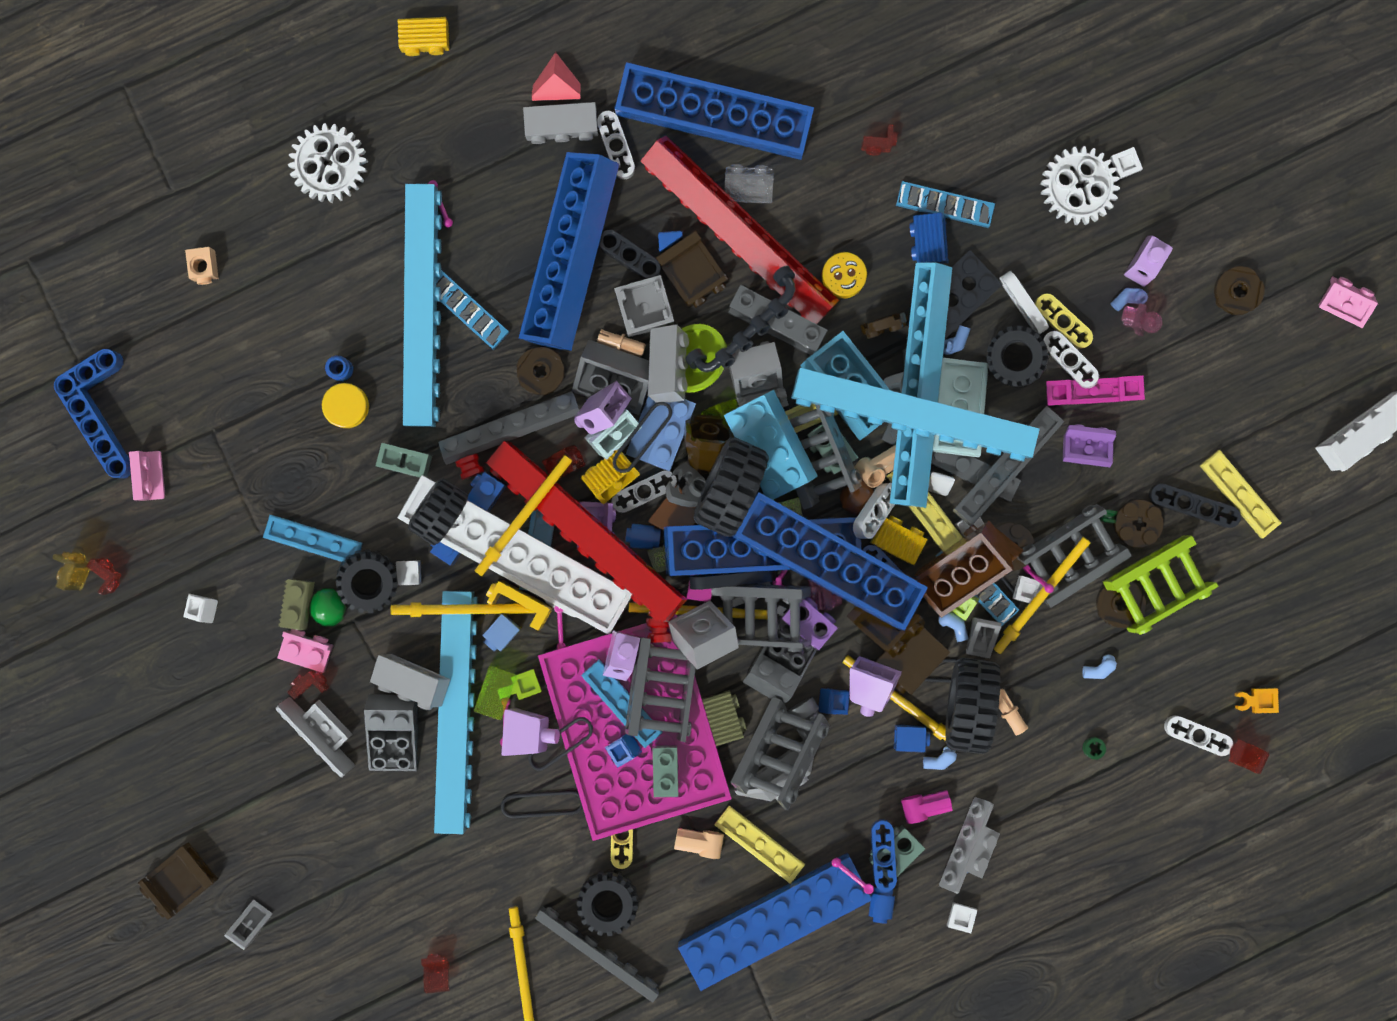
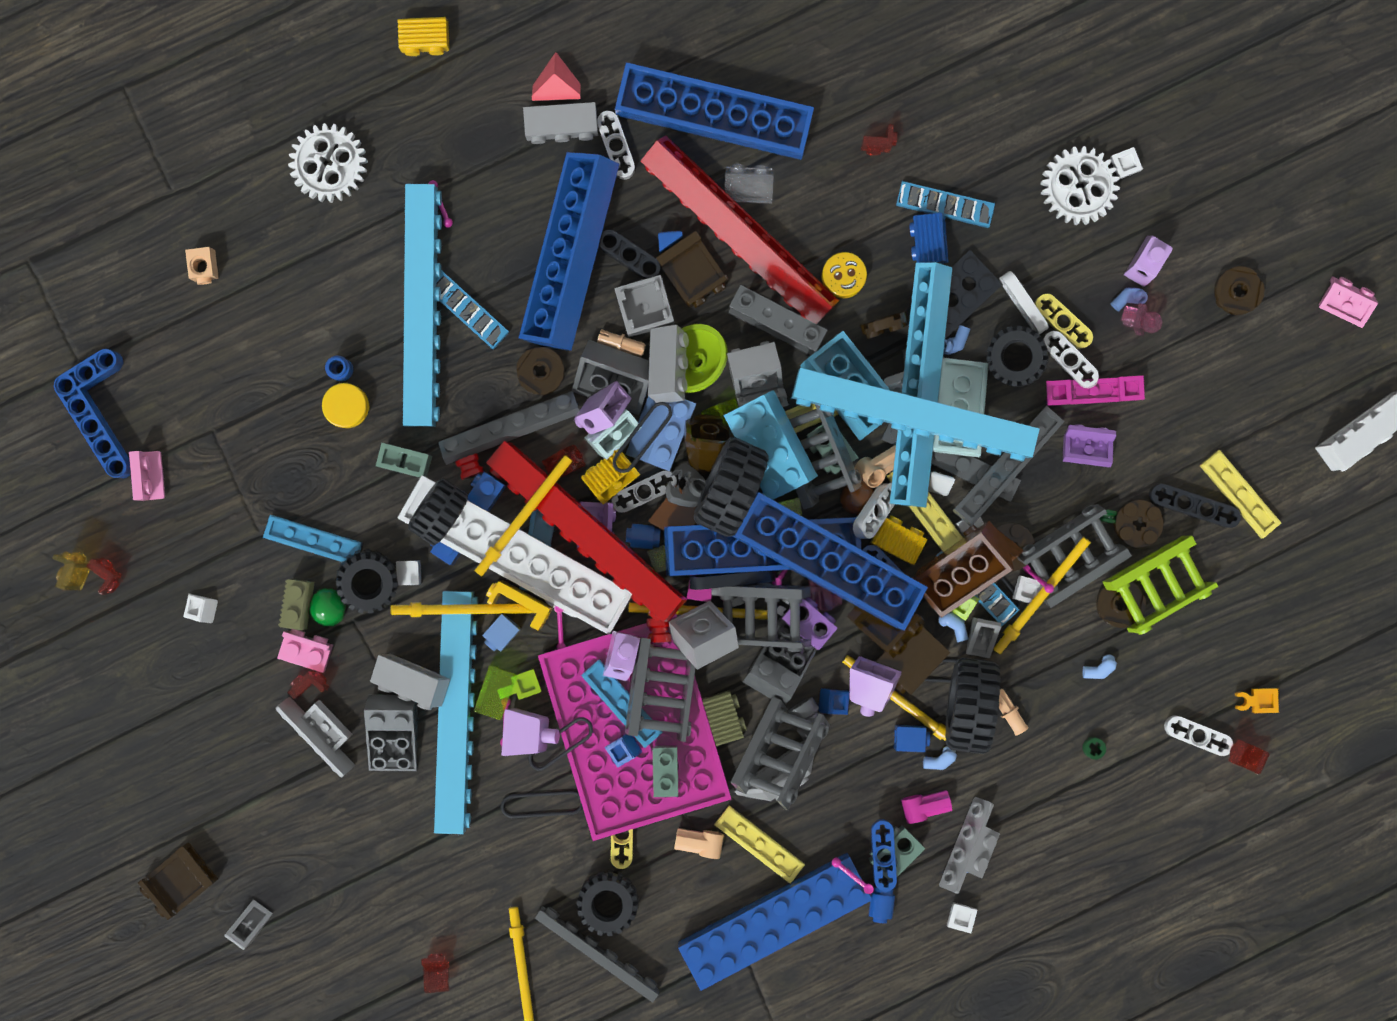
black bar [685,265,795,372] -> none

